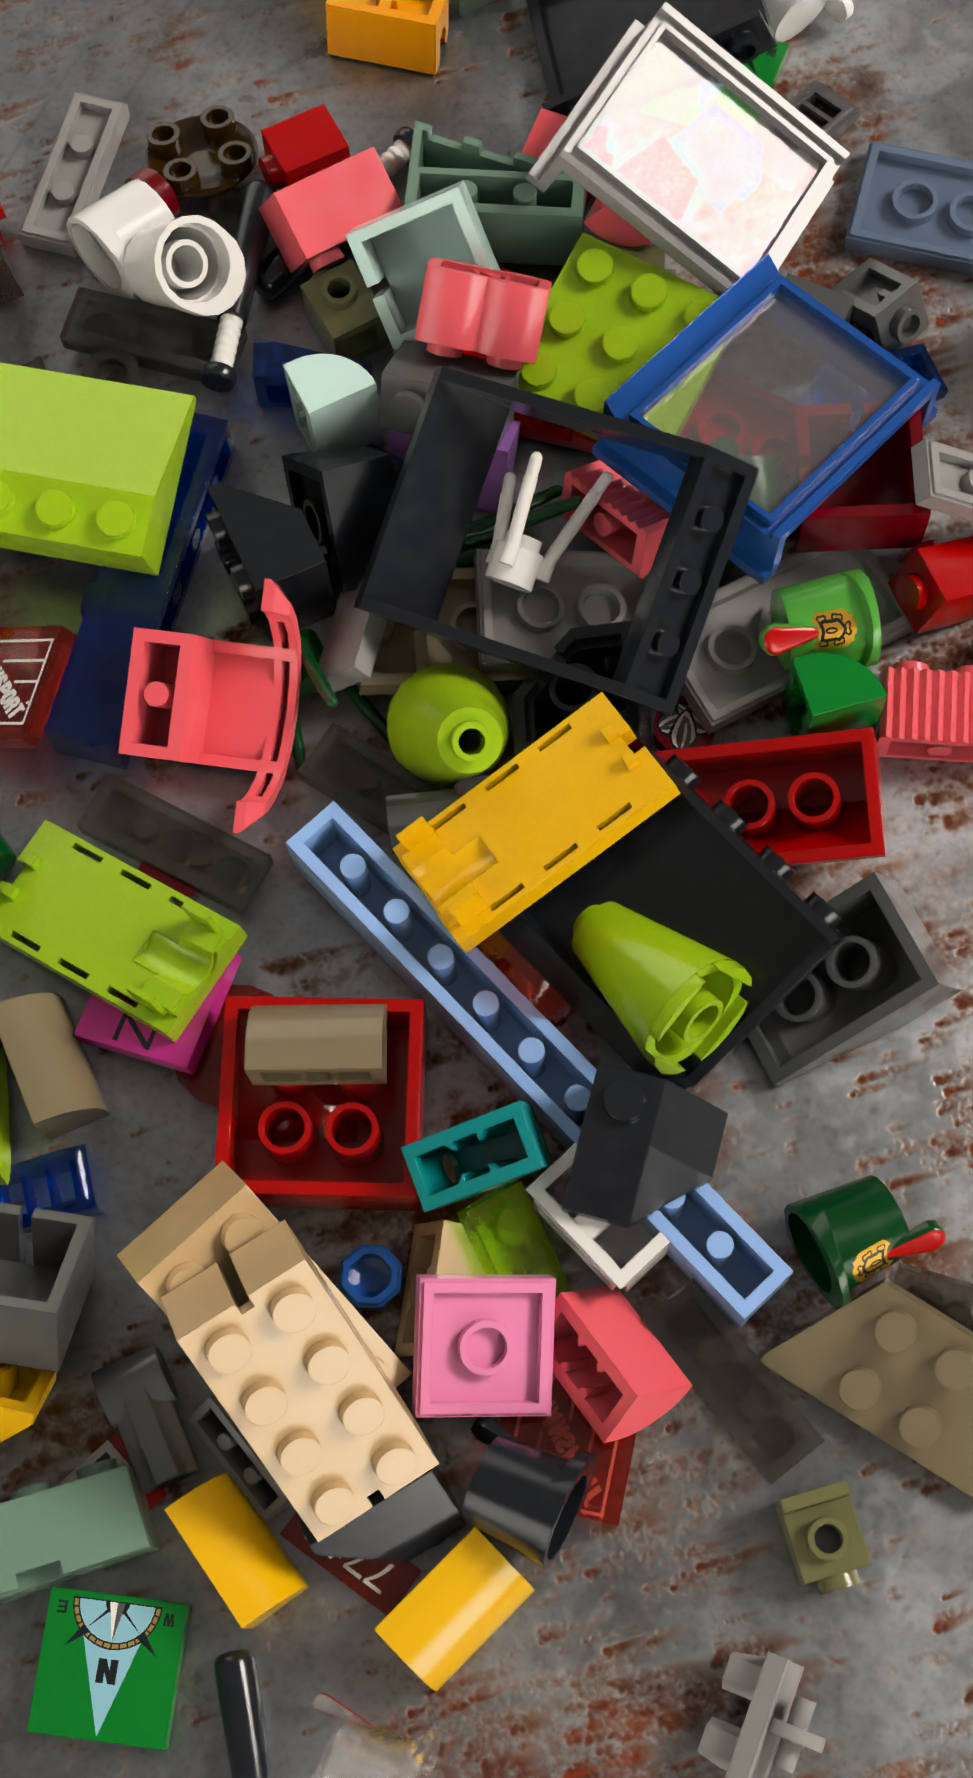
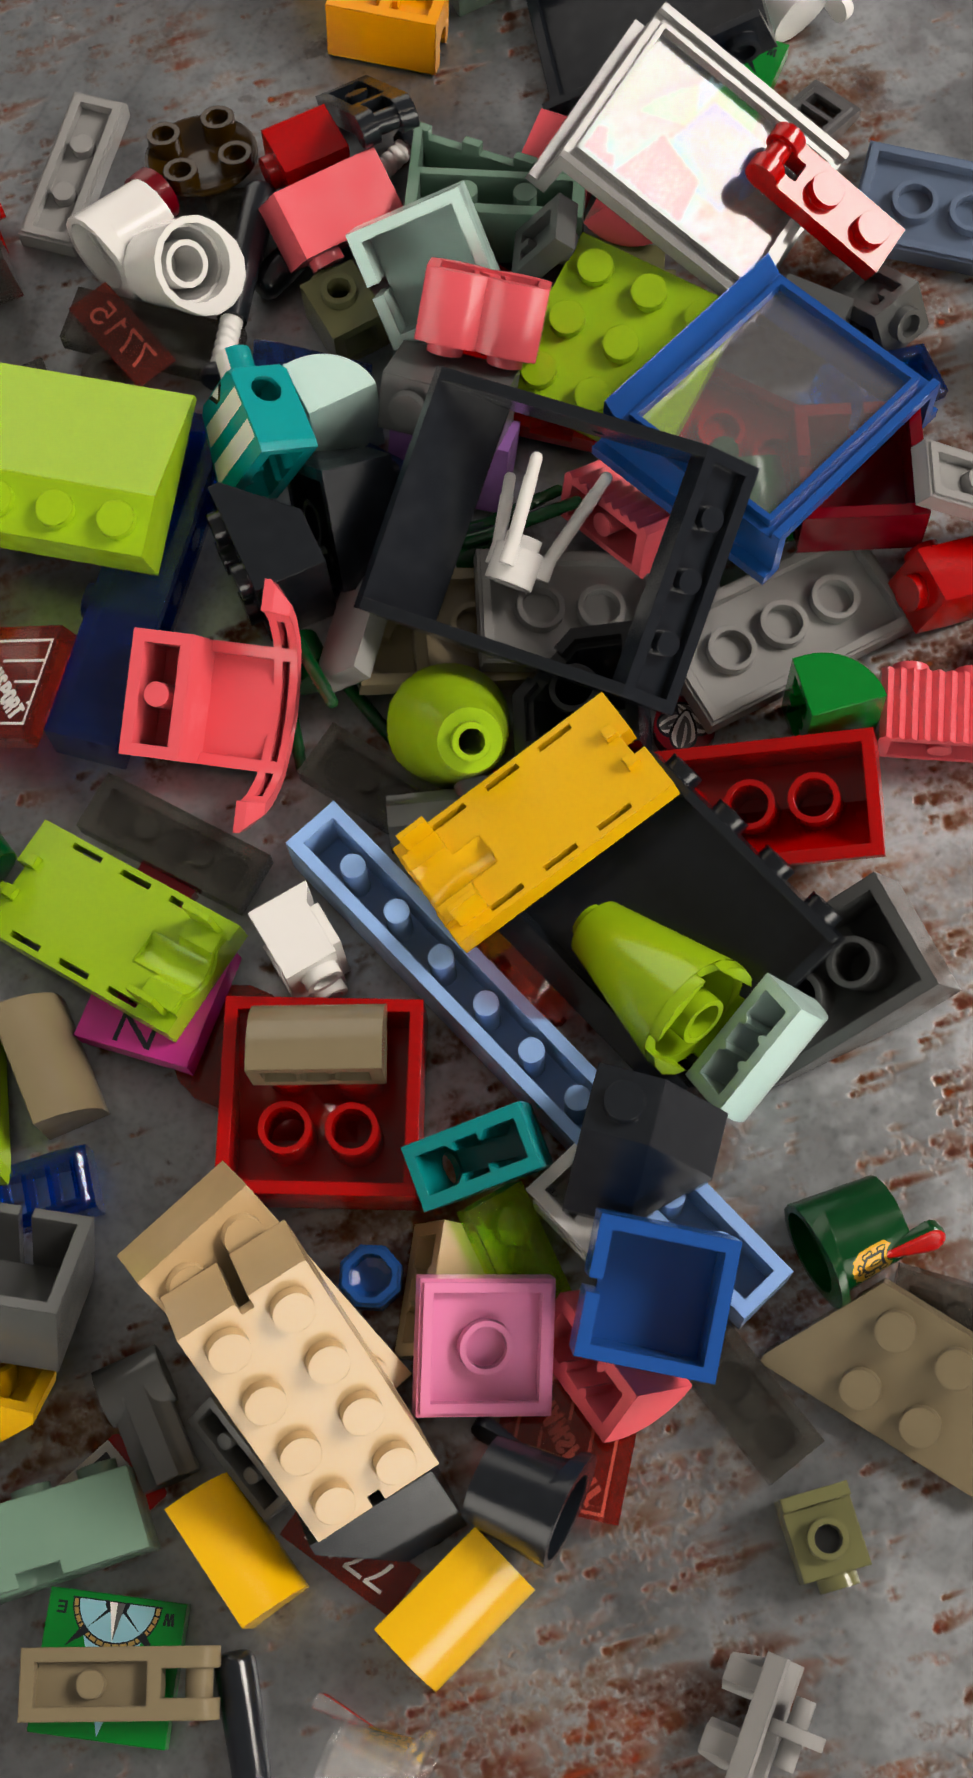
bright green hat [758,568,882,670] -> none
none -> dark tan plate [17,1645,221,1723]
none -> clear red sticker [68,282,176,386]
none -> teal torso [202,345,318,499]
none -> white window [248,880,351,998]
none -> black plate [315,75,420,149]
none -> dark grey bracket [511,193,578,289]
none -> blue piece [569,1207,743,1385]
none -> light aqua brick [685,972,828,1122]
none -> plate [745,122,905,281]

